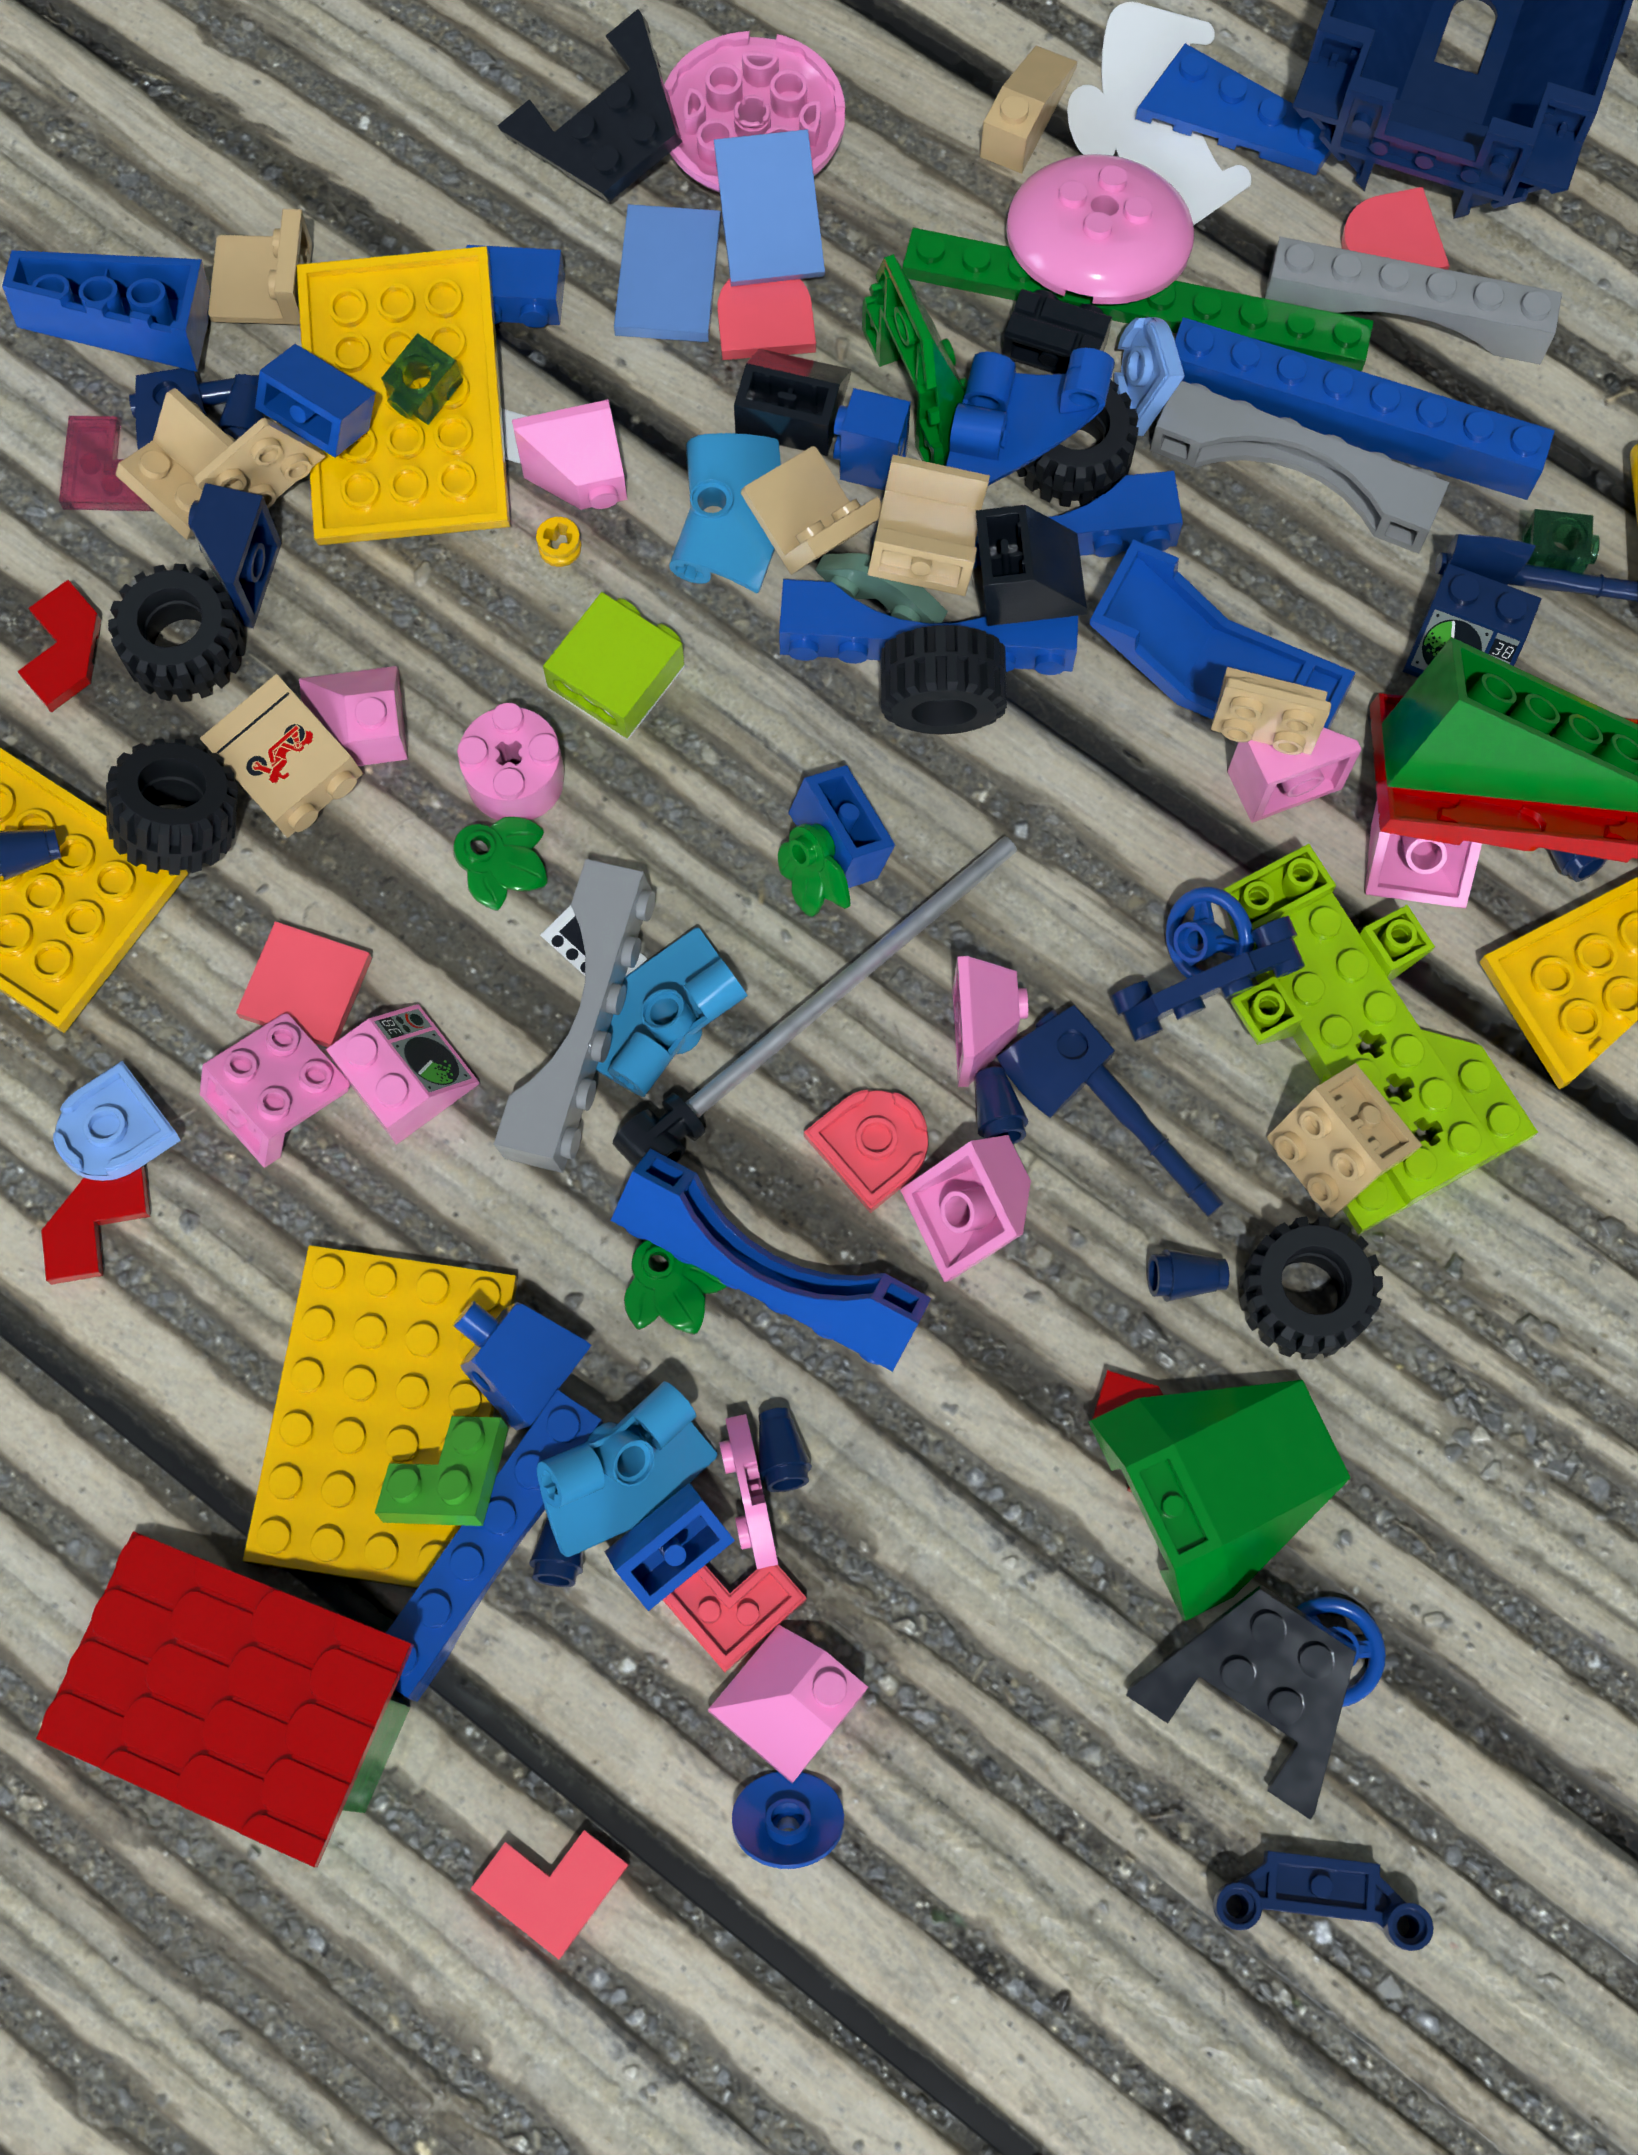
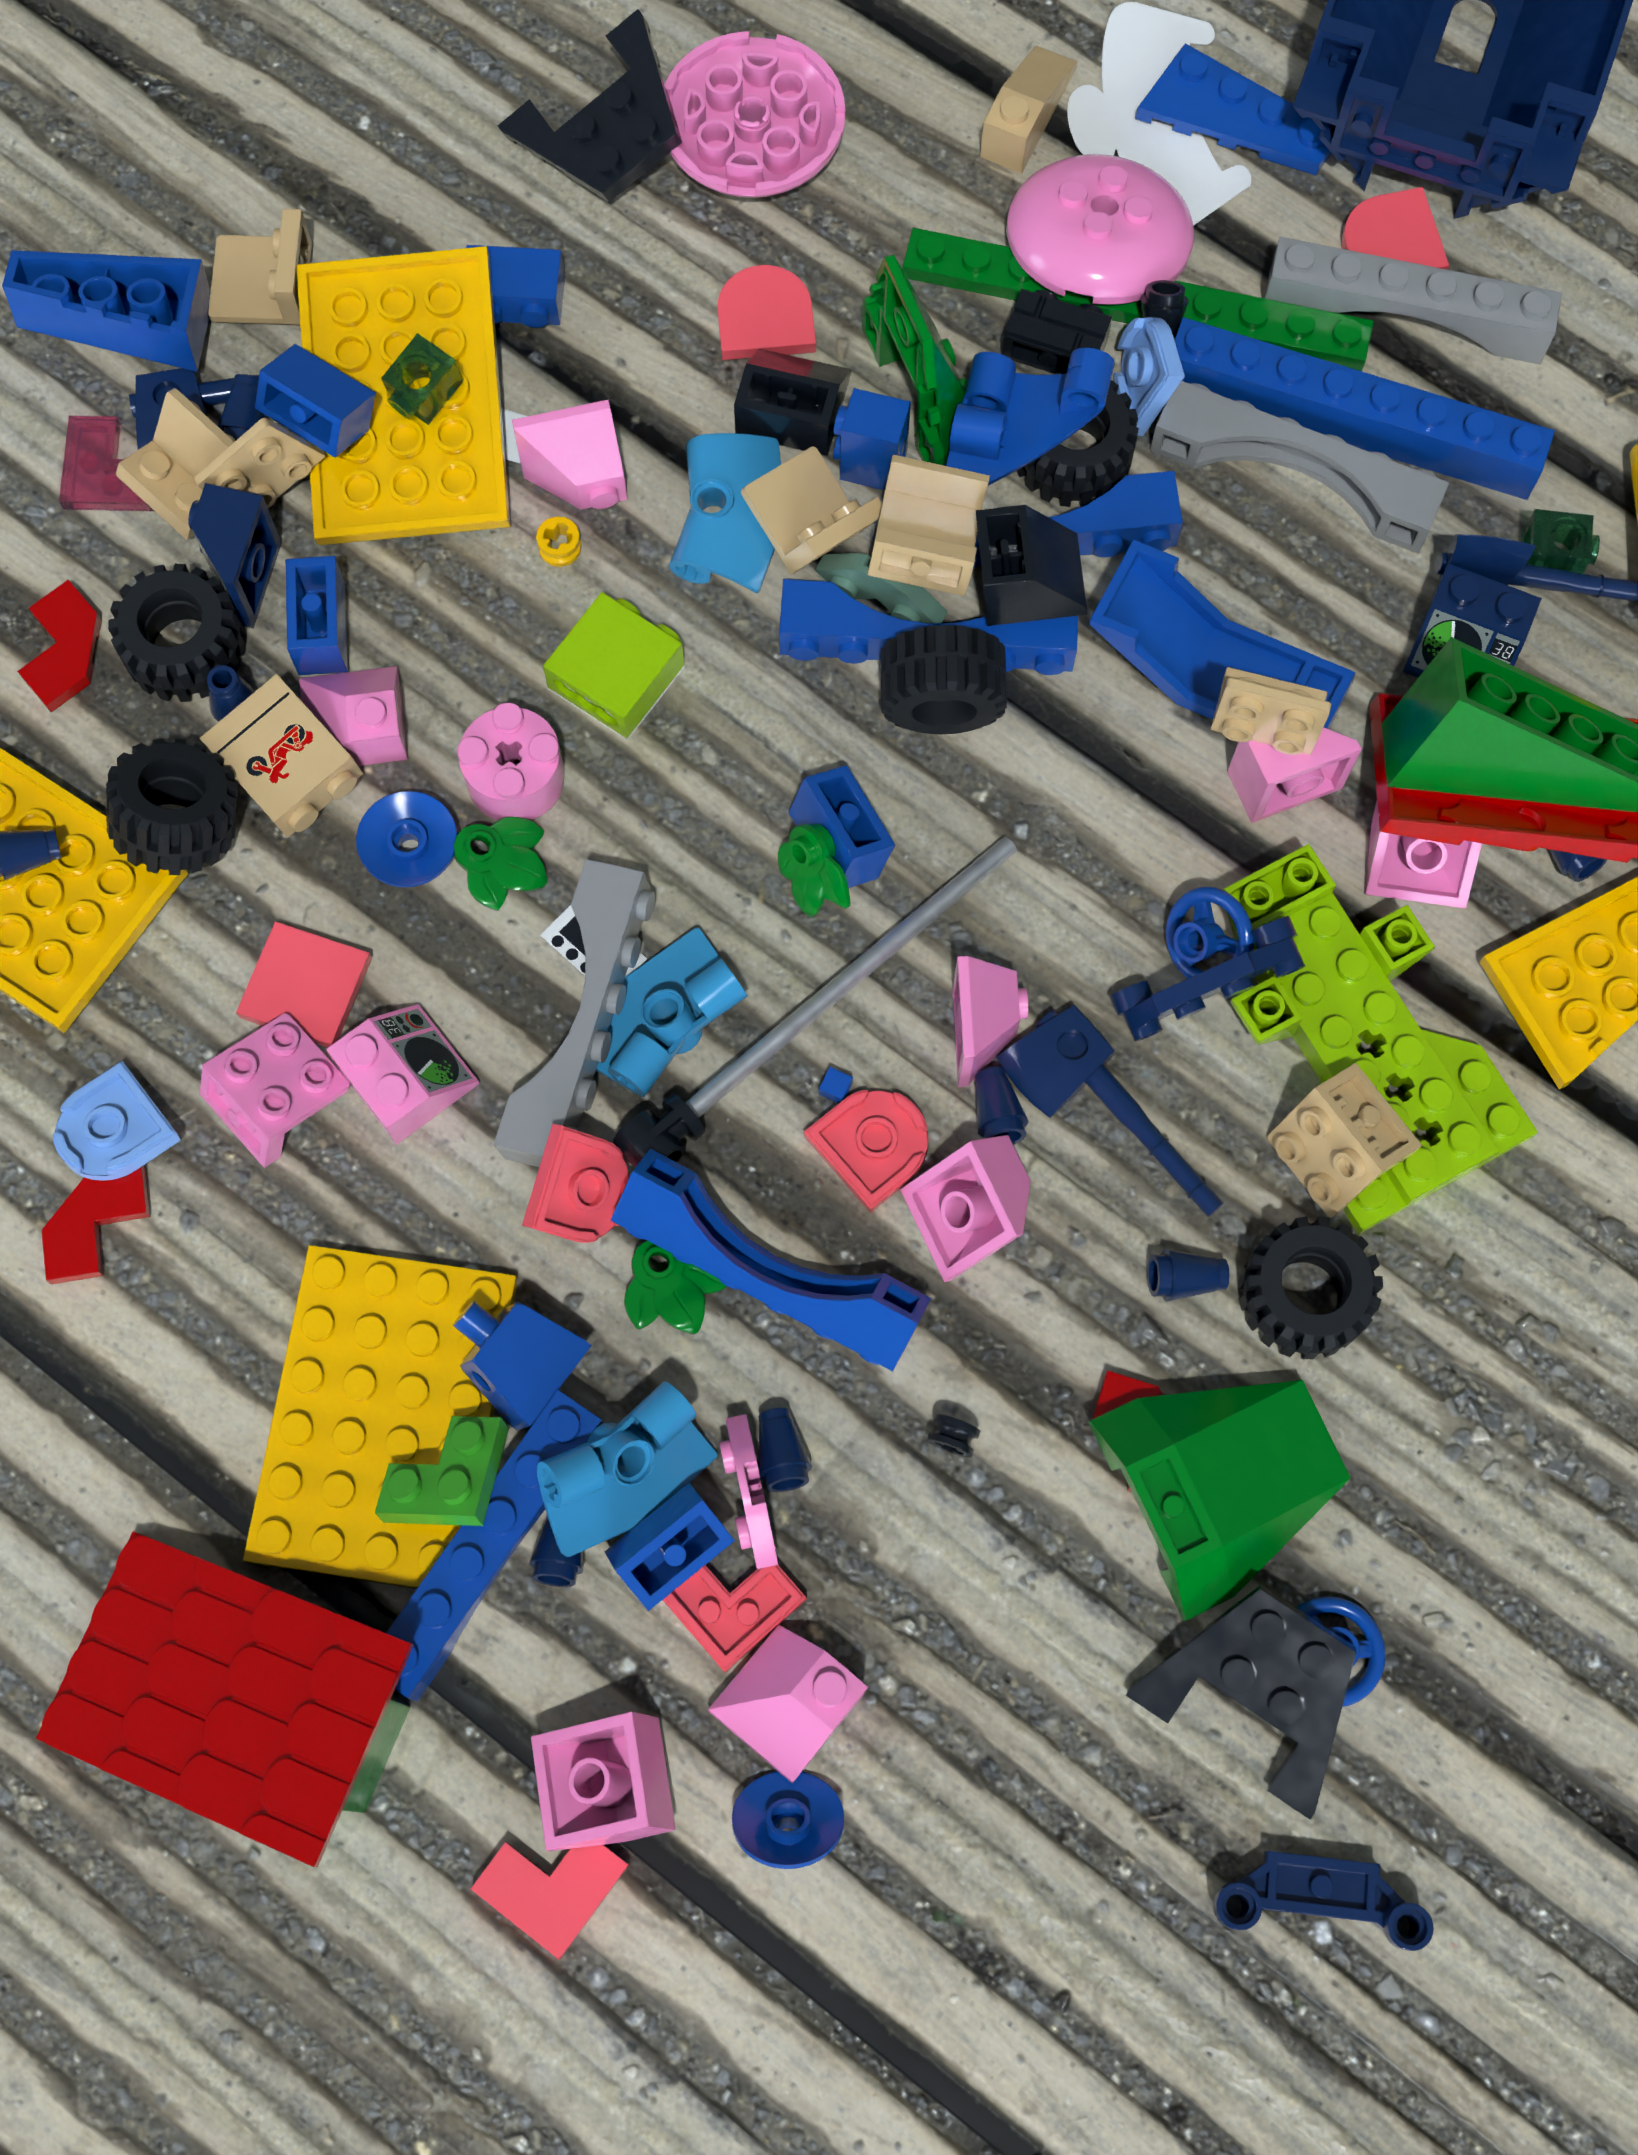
medium blue tile [614,204,721,342] -> none
medium blue tile [714,129,825,287] -> none
none -> dark blue cone [207,665,255,722]
none -> blue brick [285,556,348,675]
none -> blue dish [356,791,457,887]
none -> coral tile [522,1124,630,1243]
none -> bright pink slope [531,1712,676,1851]
none -> blue piece [819,1067,853,1104]
none -> black bush [927,1414,981,1458]
none -> black cone [1141,280,1189,340]

